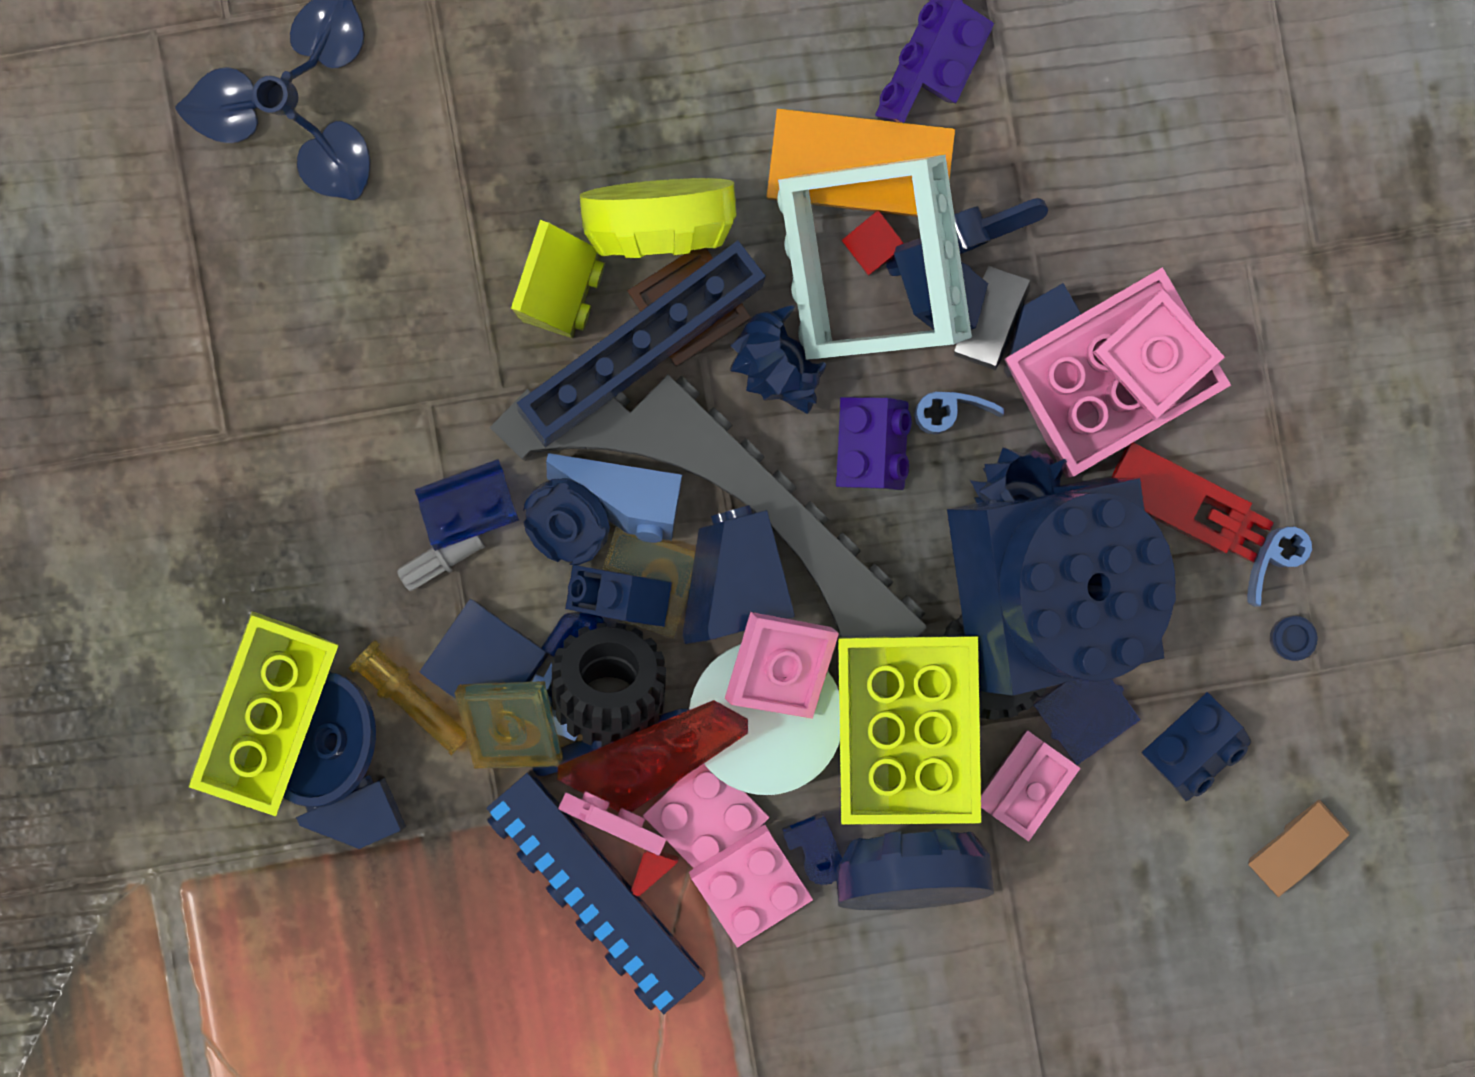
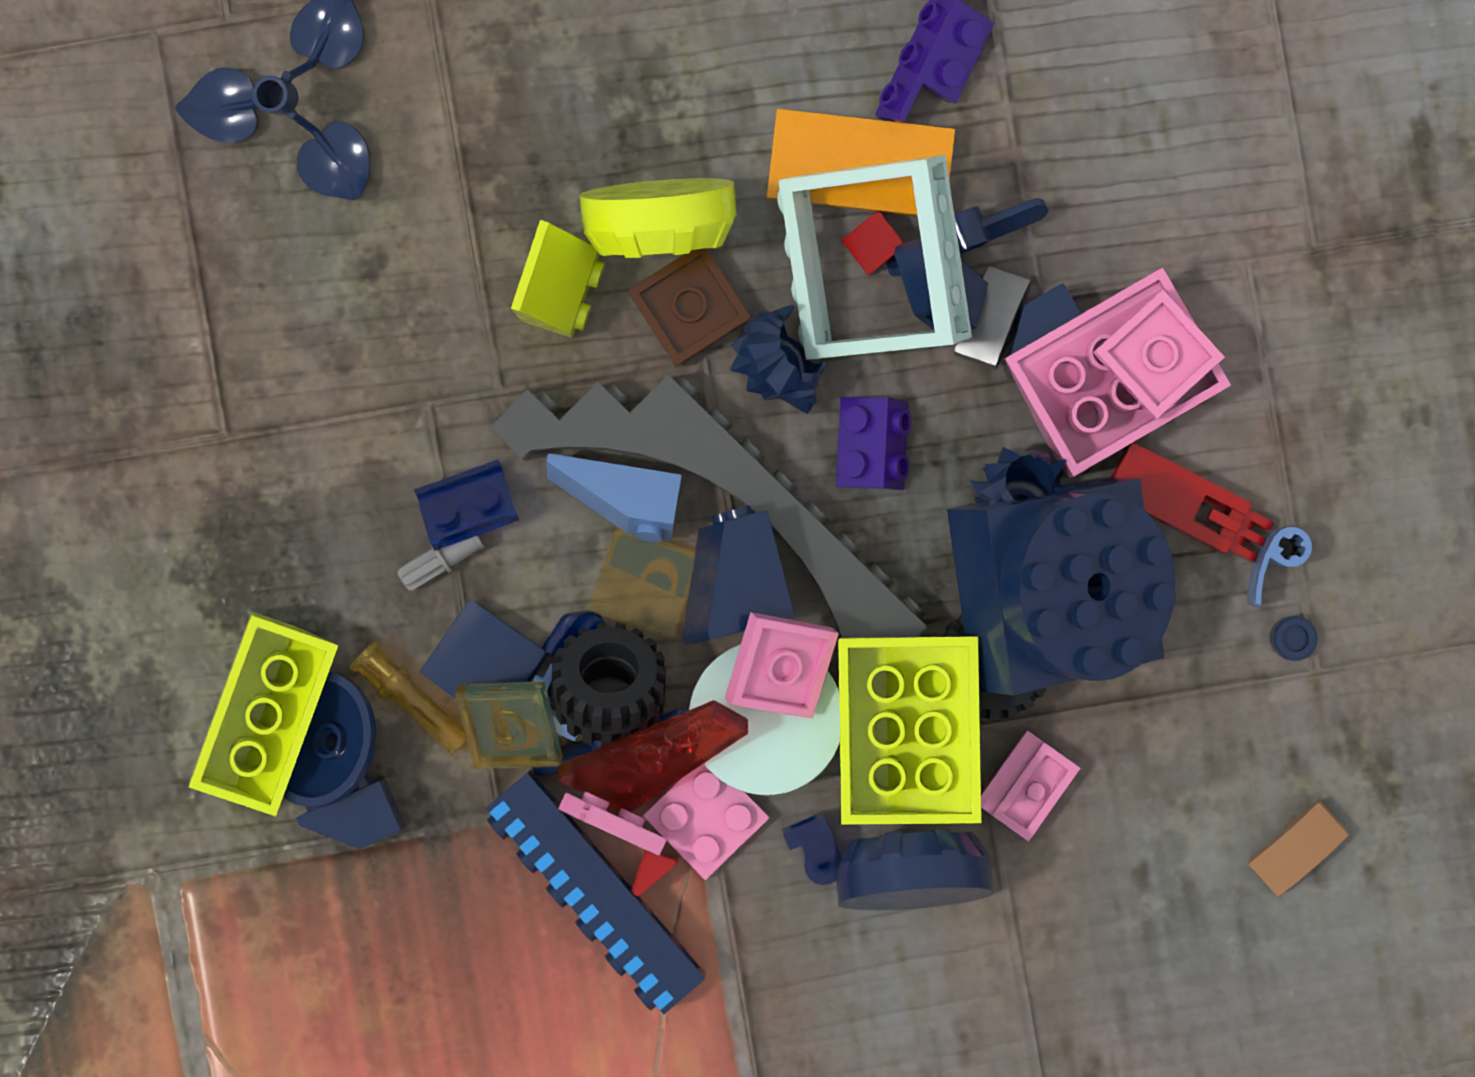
dark blue brick [517,240,766,448] -> none
dark blue tile [523,479,610,565] -> none
dark blue slope [565,565,672,627] -> none
bright pink plate [689,824,813,948] -> none
medium blue panel [914,392,1004,435] -> none
clear blue piece [1034,679,1141,765] -> none
dark blue bracket [1141,692,1251,801] -> none

